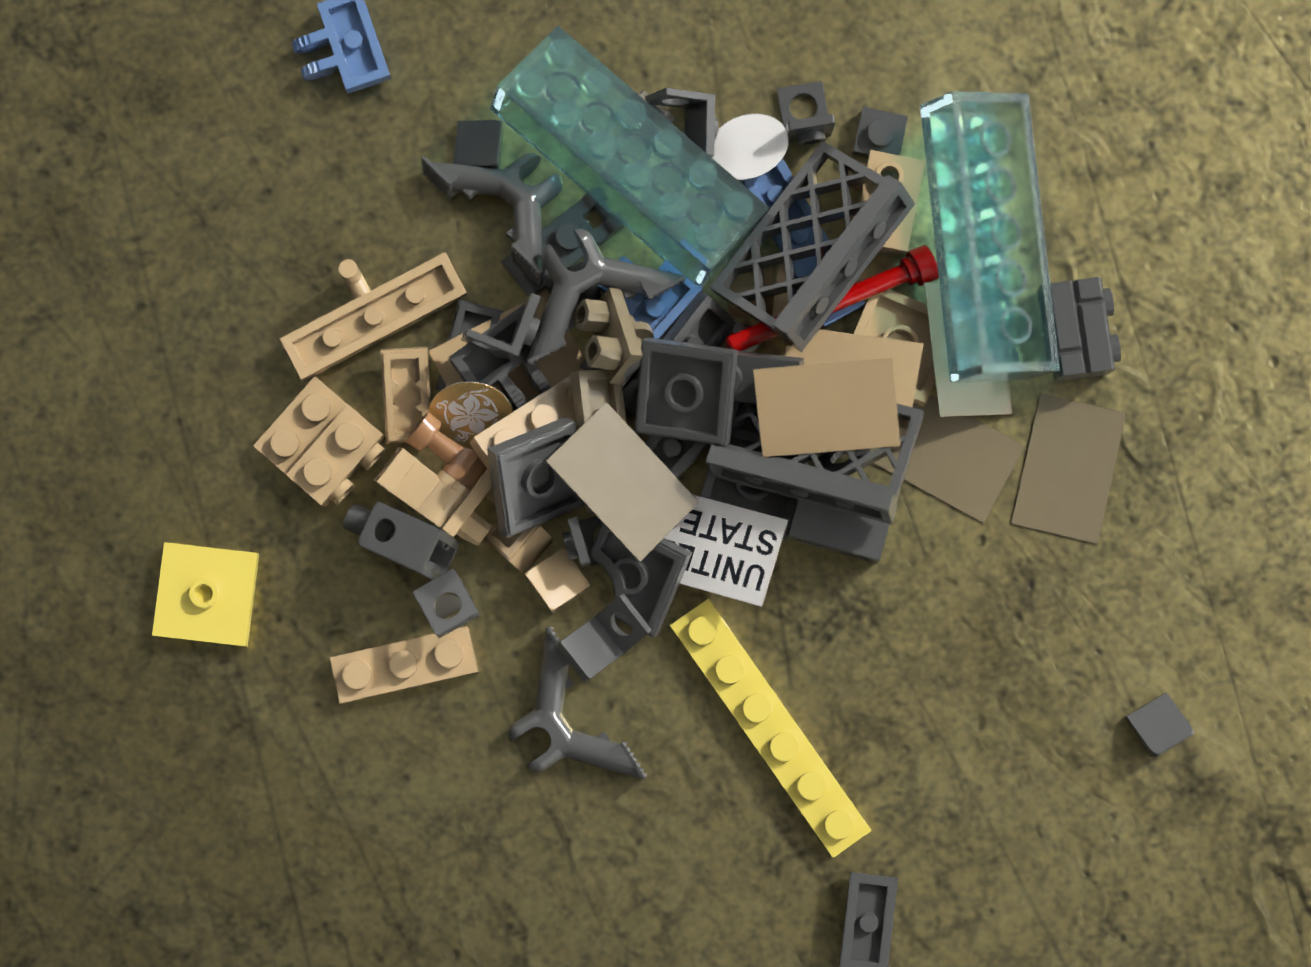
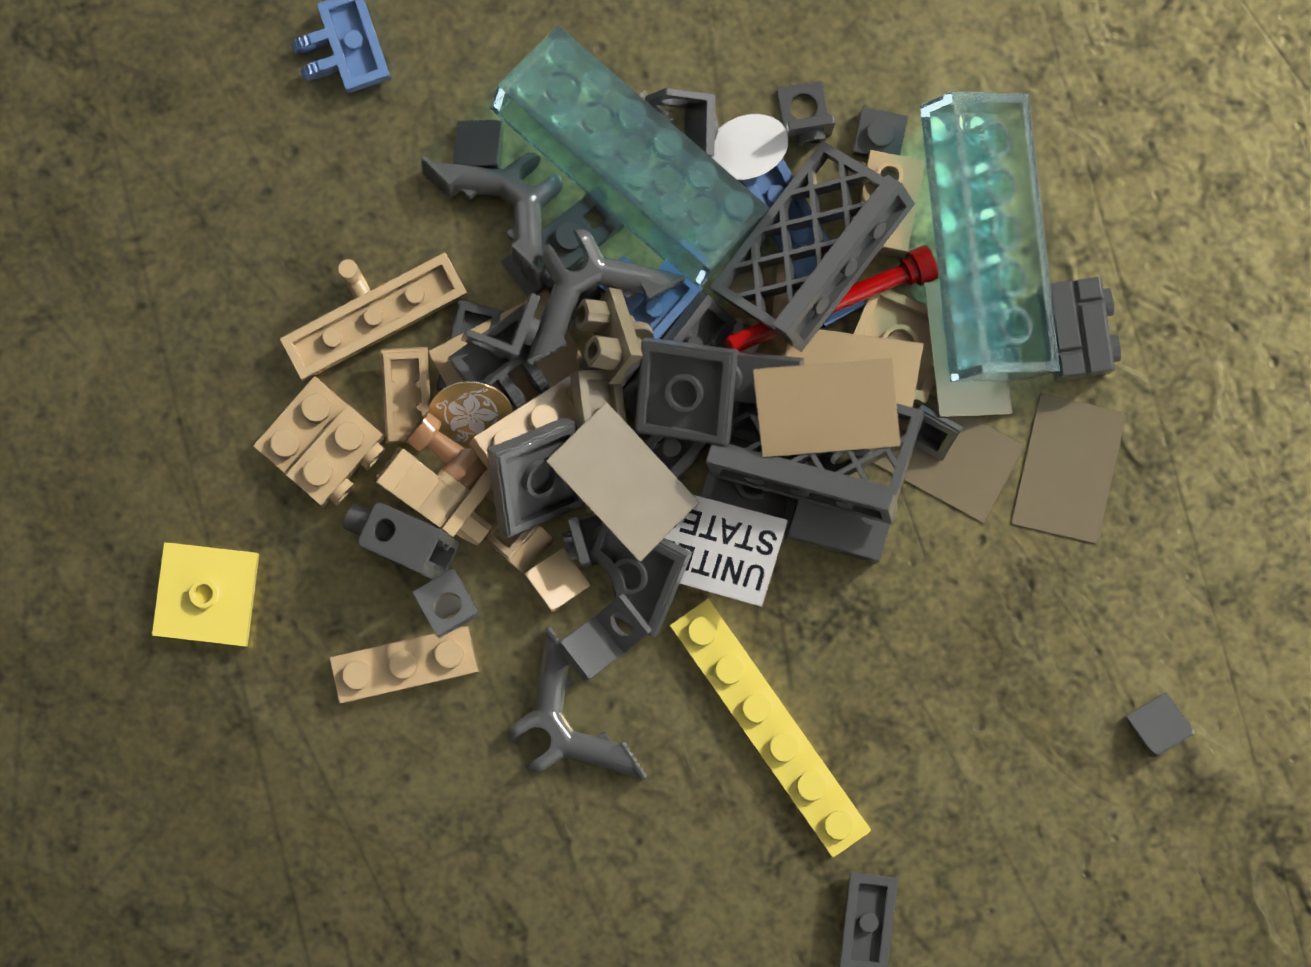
none -> dark grey slope [903,404,962,461]

